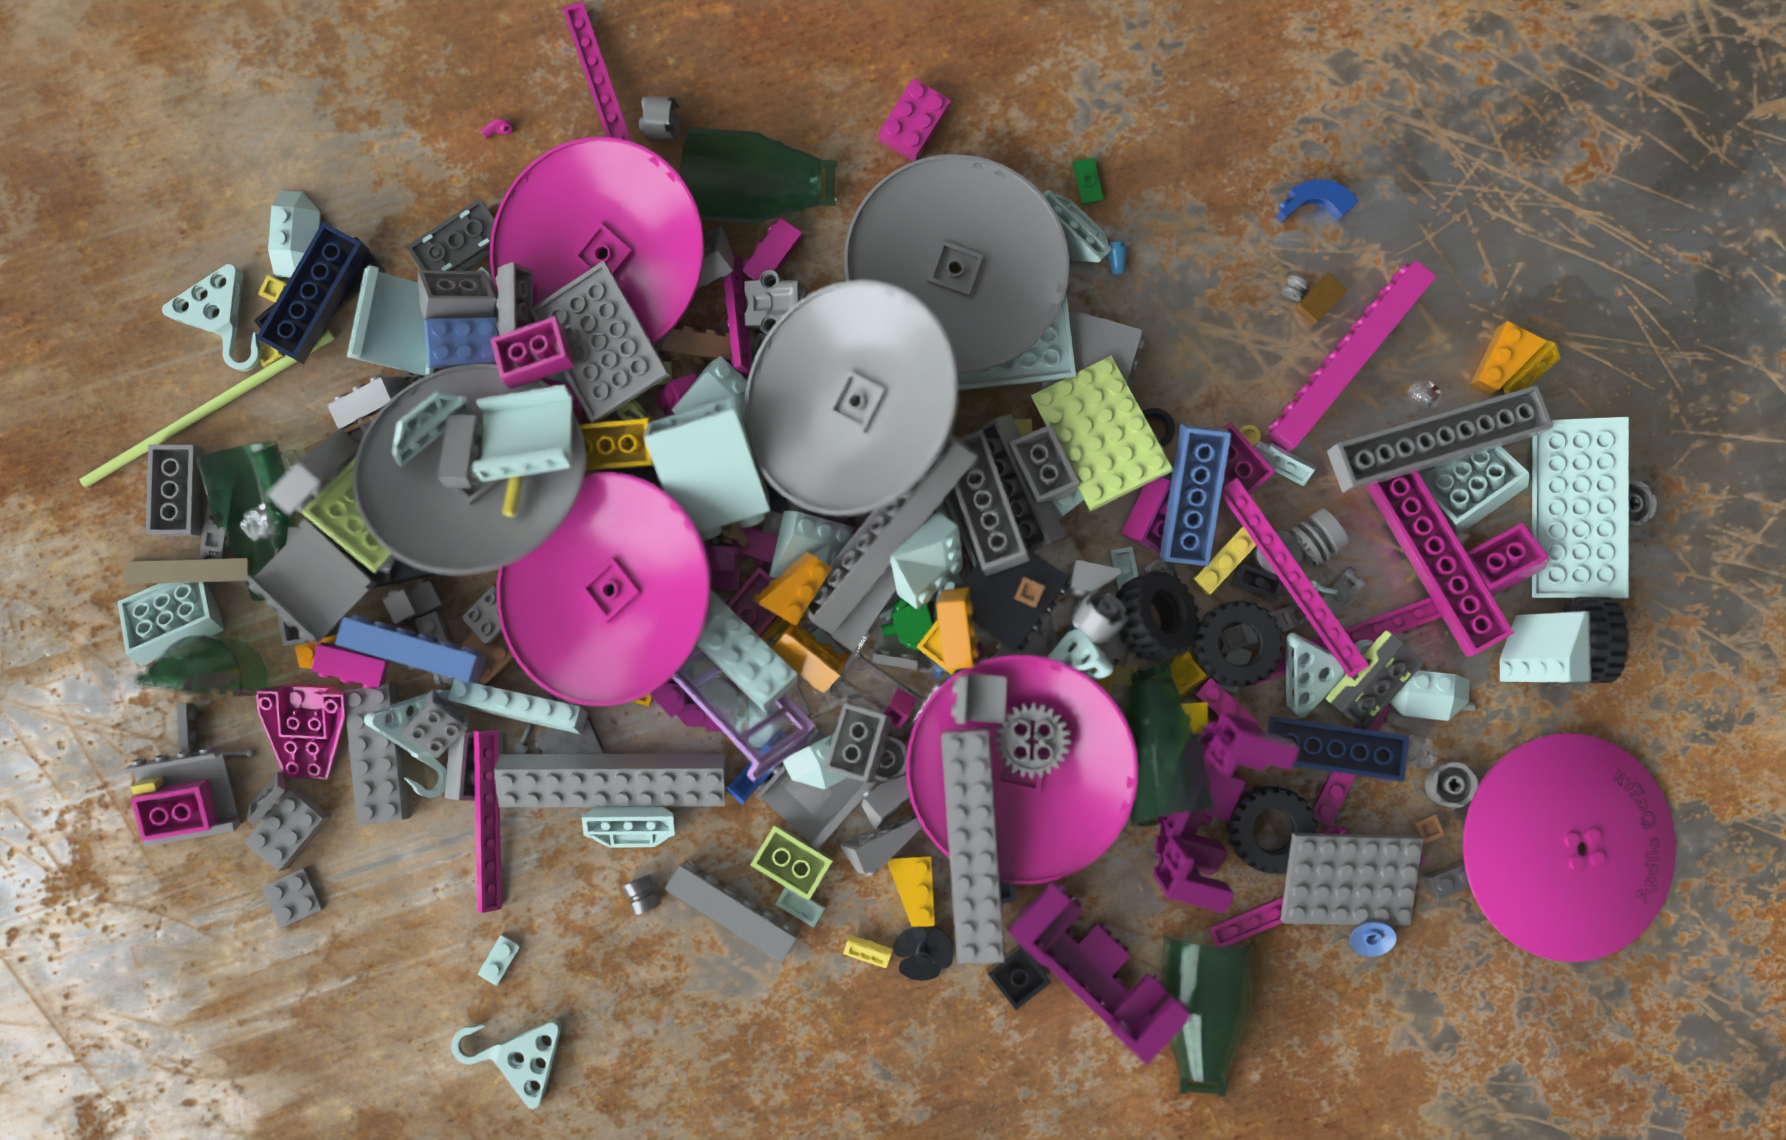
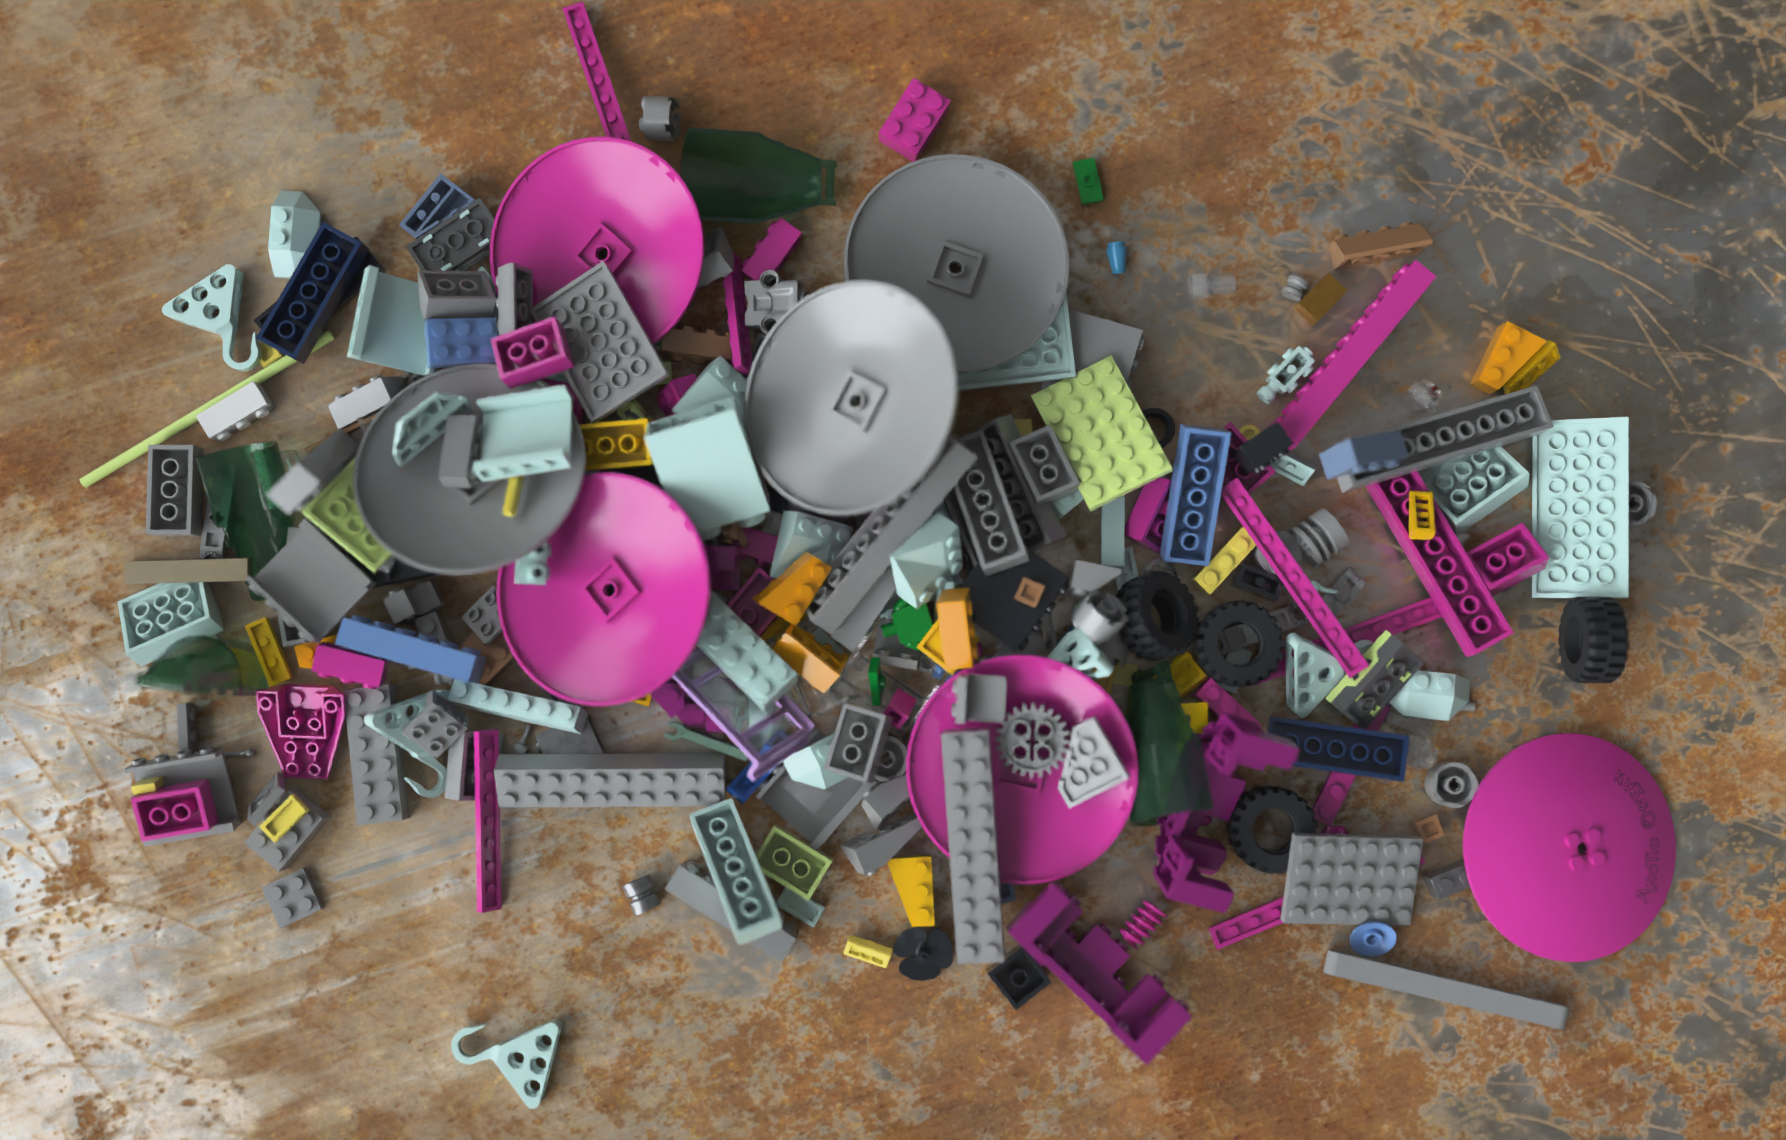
clear brick [239,503,282,542] -> none
light yellow tile [258,274,287,302] -> none
light aqua plate [477,934,522,986] -> none
dark pink arm [480,119,513,139] -> none
light aqua wedge [582,807,675,847] -> none
light aqua wedge [1043,190,1112,262] -> none
clear green windscreen [1161,936,1255,1097] -> none
blue arch [1275,179,1359,223] -> none
light aqua slope [1500,612,1590,682] -> none
none -> white brick [196,381,274,442]
none -> yellow plate [245,617,293,687]
none -> light yellow tile [259,794,310,843]
none -> sand blue wedge [399,173,476,239]
none -> light aqua brick [514,540,551,585]
none -> sand green tile [664,721,750,761]
none -> light aqua brick [689,798,783,946]
none -> green plate [868,657,886,706]
none -> light grey plate [1058,715,1131,808]
none -> light aqua tile [1101,495,1125,570]
none -> dark pink piece [1119,900,1168,951]
none -> clear piece [1190,273,1236,300]
none -> black brick [1231,421,1293,475]
none -> light aqua brick [1256,346,1315,405]
none -> sand blue wedge [1319,431,1409,480]
none -> light grey beam [1323,949,1570,1030]
none -> medium nougat slope [1328,222,1433,270]
none -> yellow slope [1409,491,1436,540]

